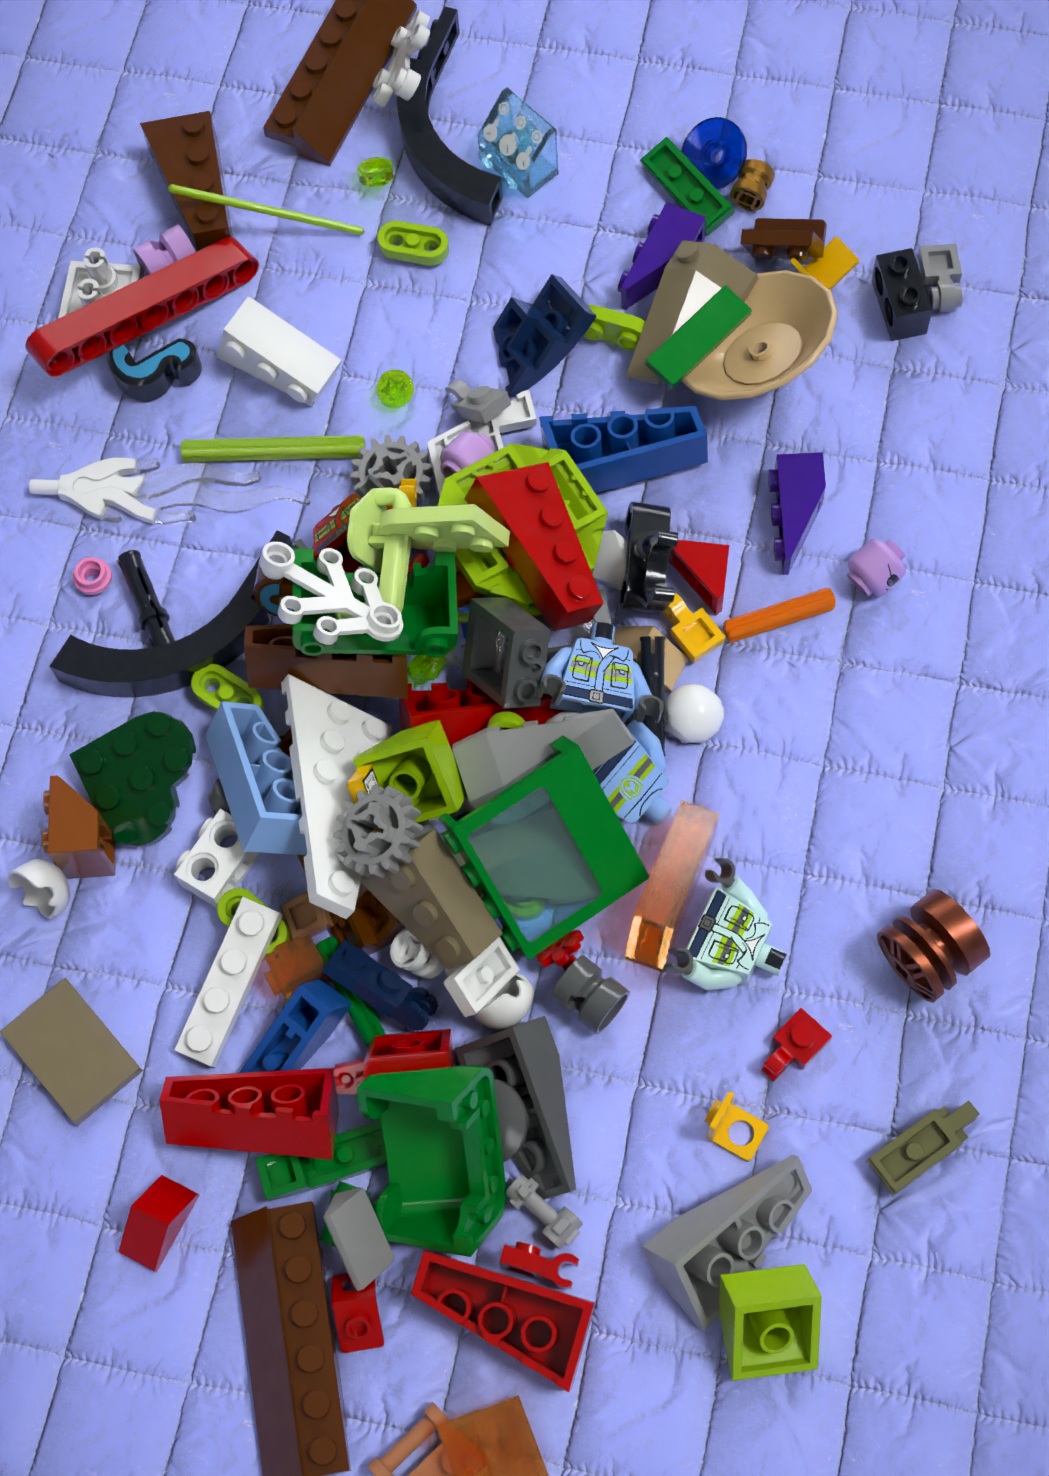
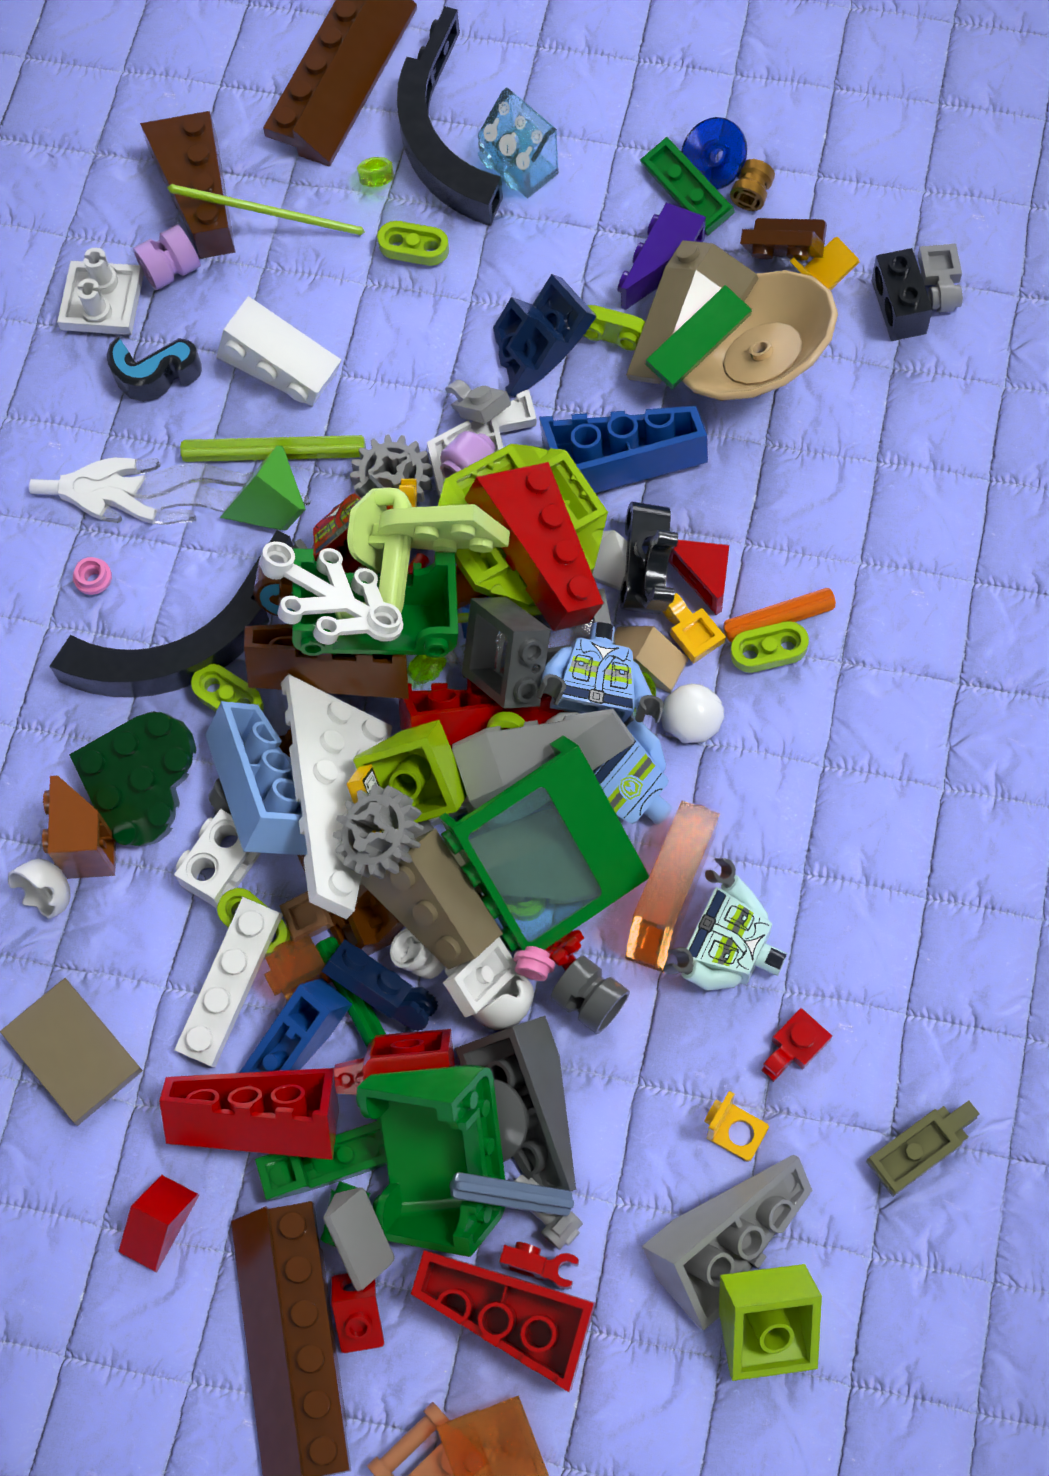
red beam [25,237,259,377] -> none
black pin [117,550,175,647] -> none
white plant [372,10,430,107] -> none
clear neon green tile [376,370,414,409] -> none
black pin [640,636,668,757] -> none
dark purple slope [768,452,826,575] -> none
lavender head [847,539,906,597] -> none
copper wheel [876,889,991,1003] -> none
none -> bright green slope [220,446,306,530]
none -> sand blue axle [449,1172,574,1217]
none -> bright pink plate [513,946,555,981]
none -> lime plate [730,621,809,673]

